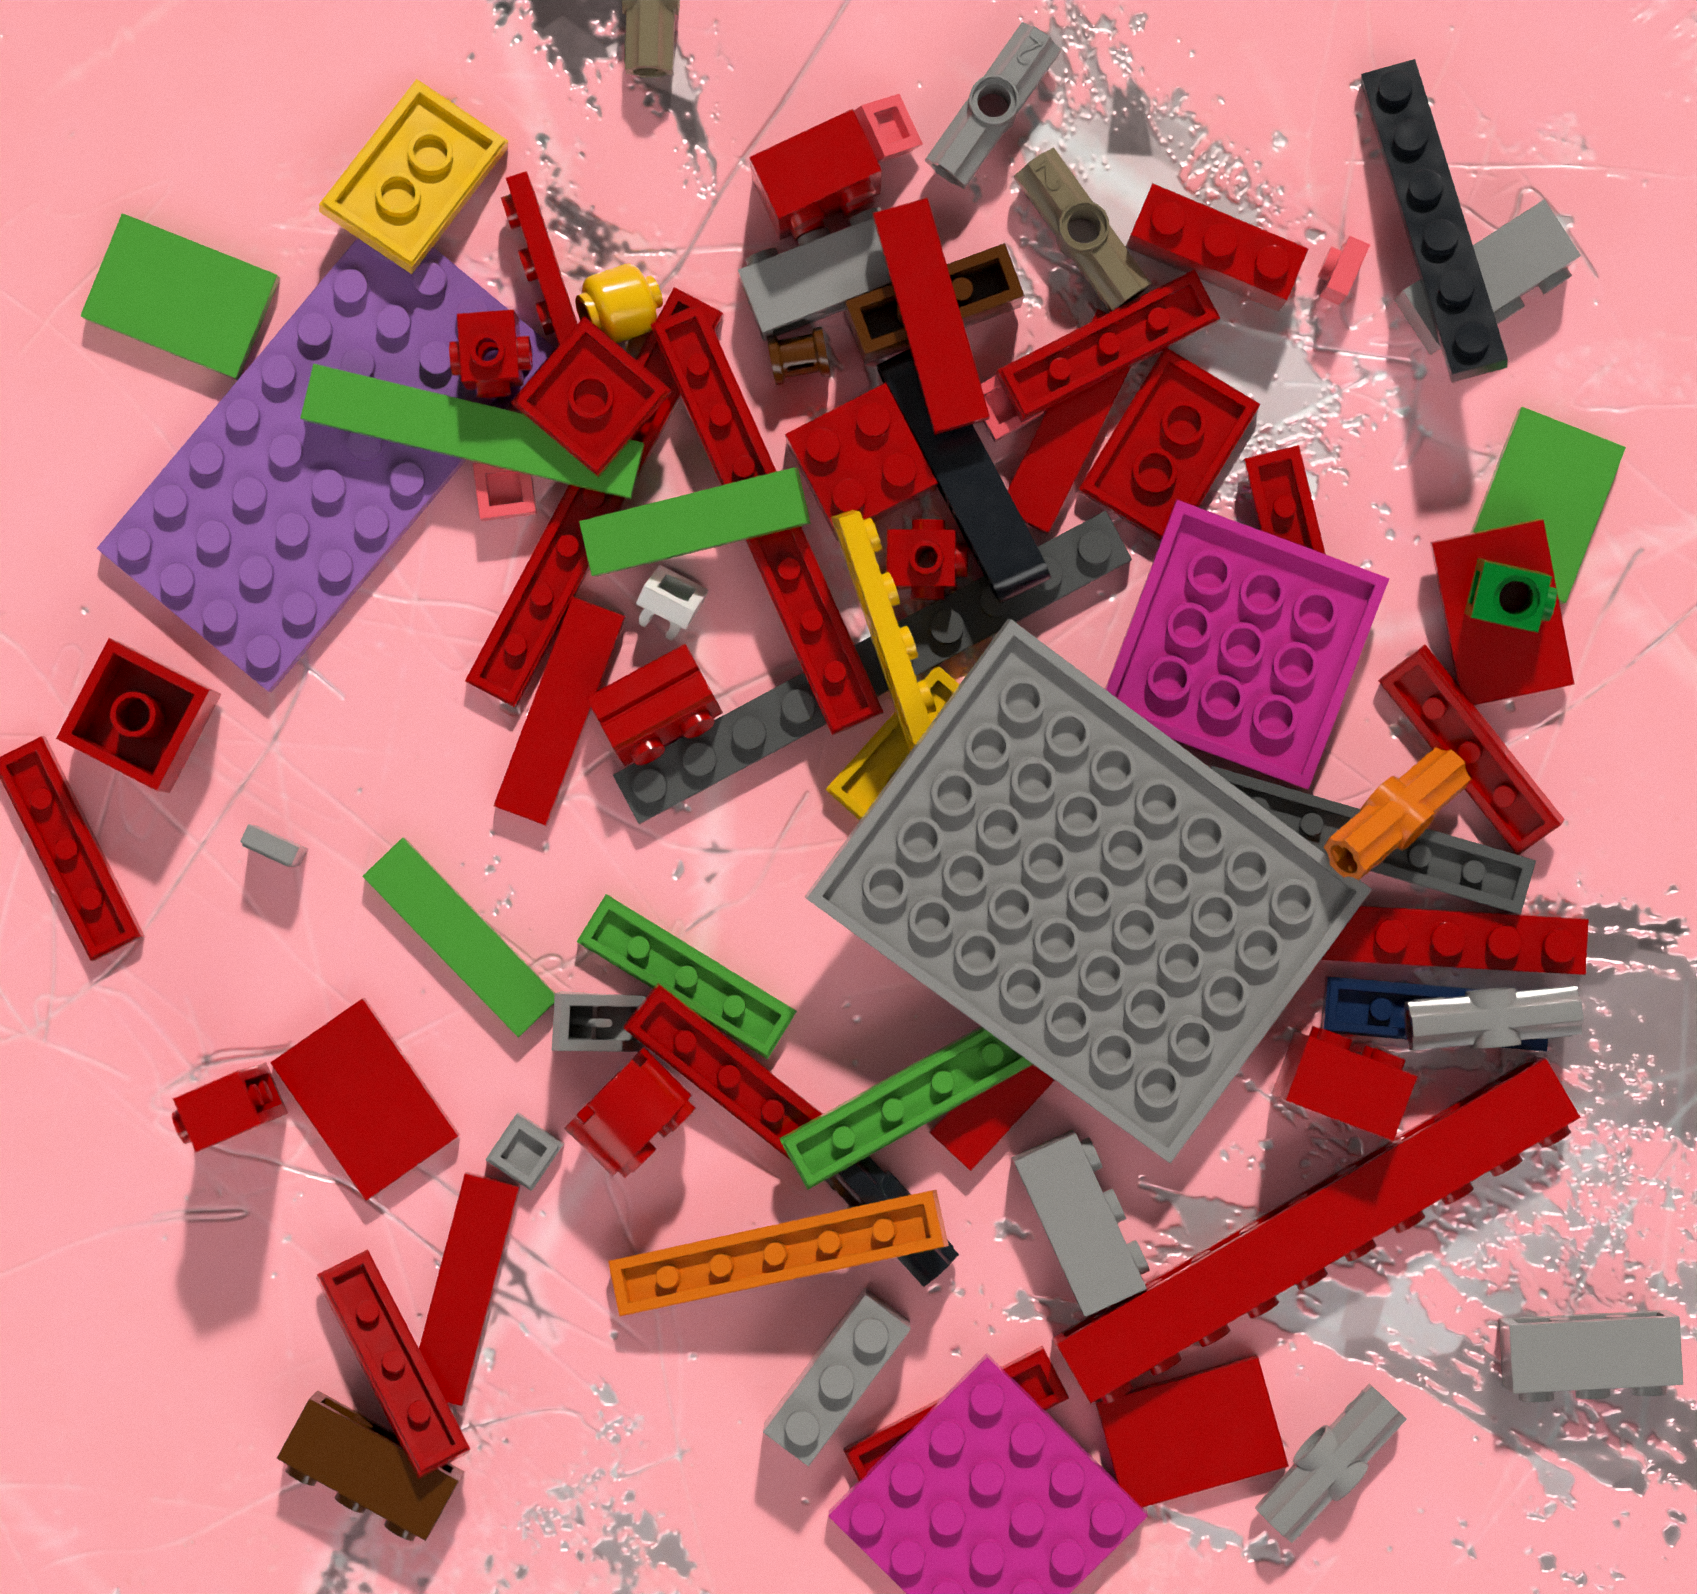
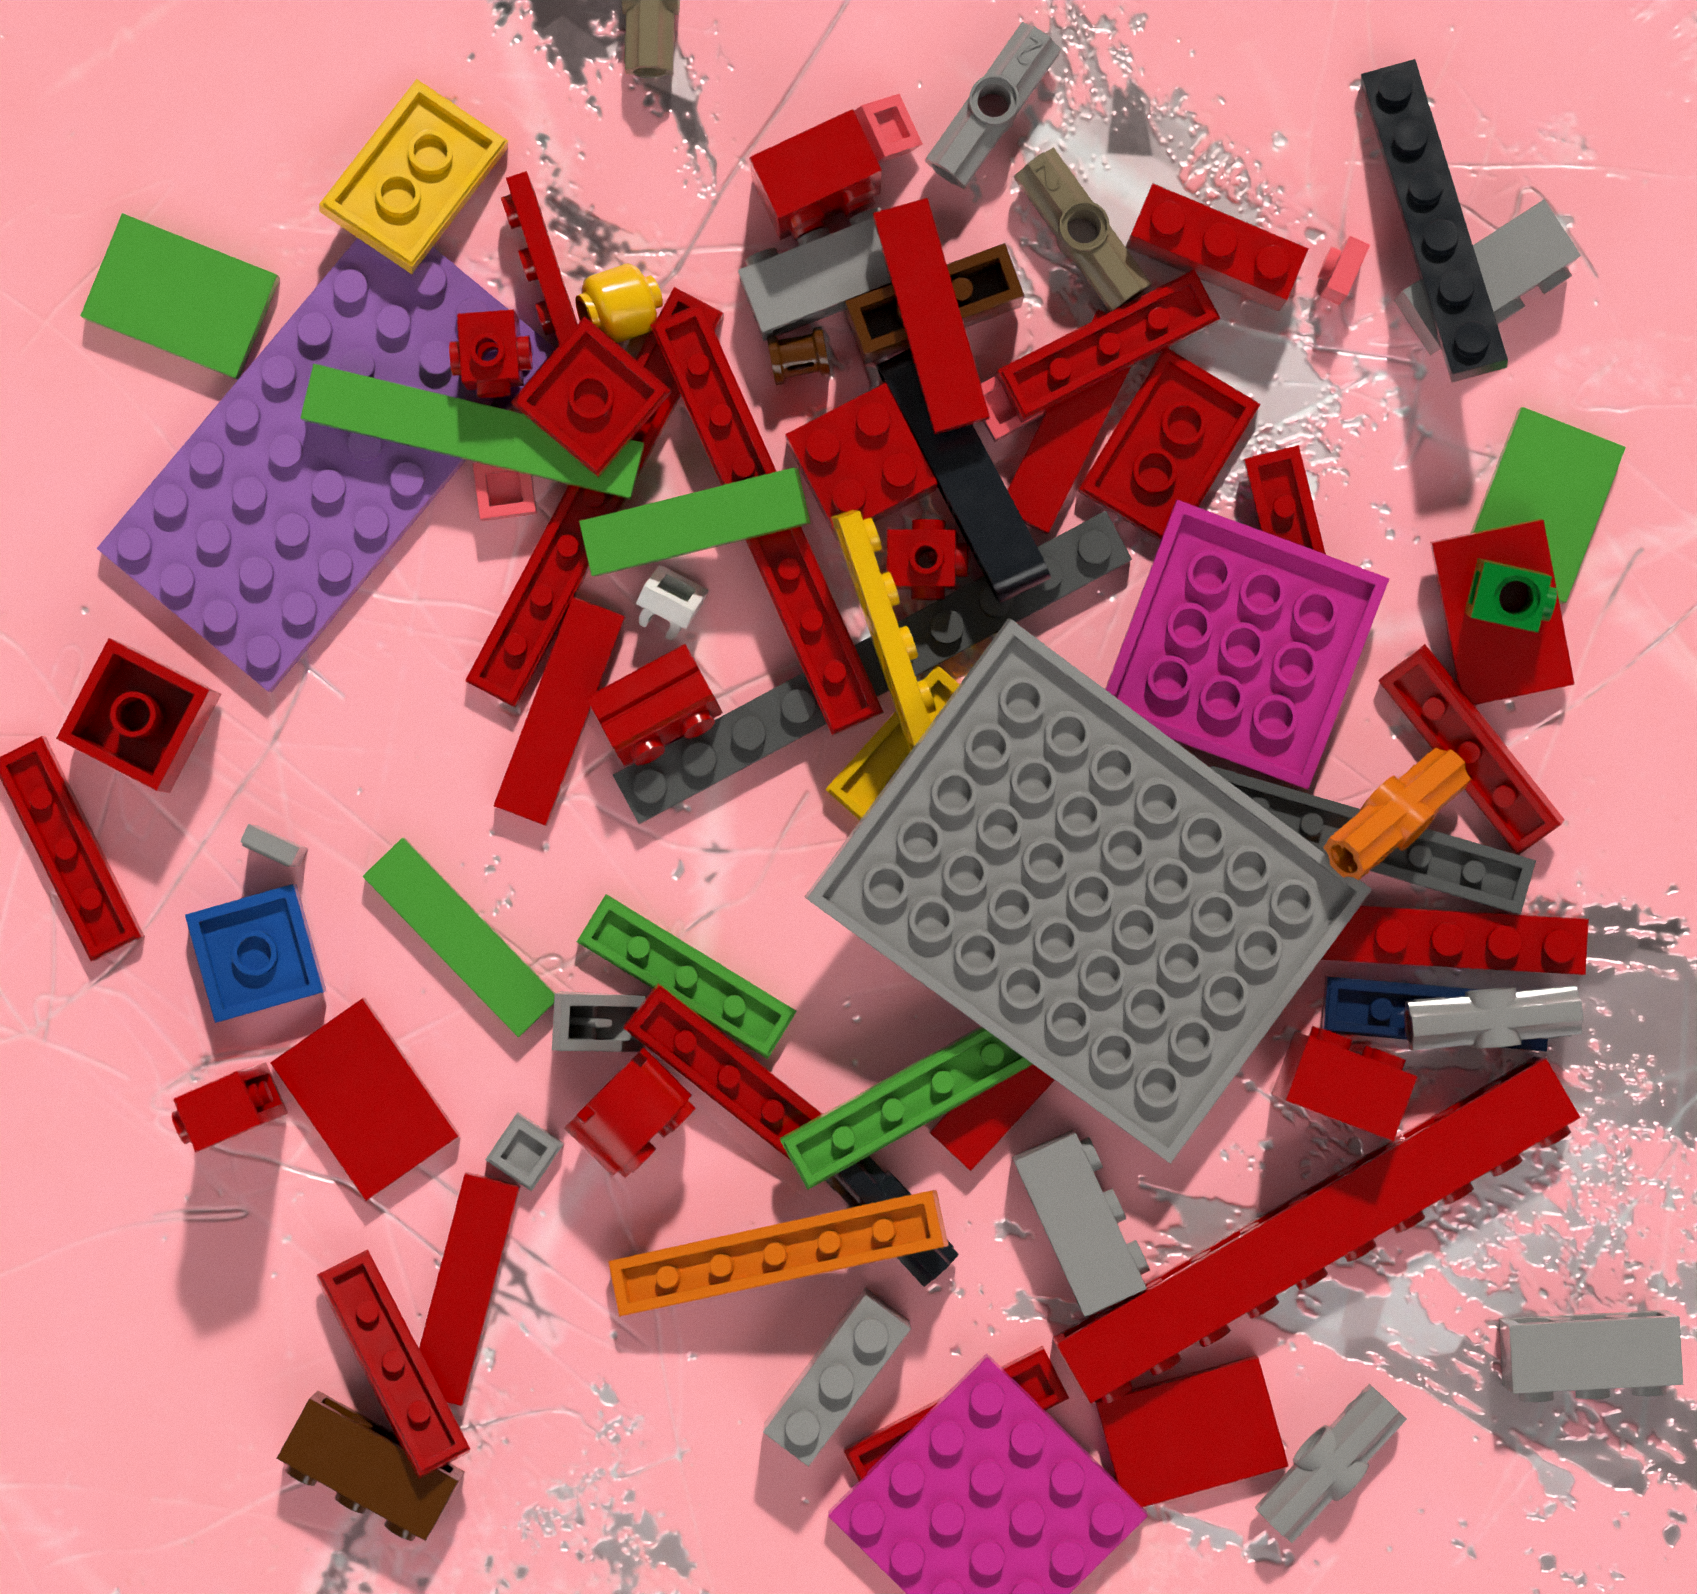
none -> blue plate [185,884,327,1023]

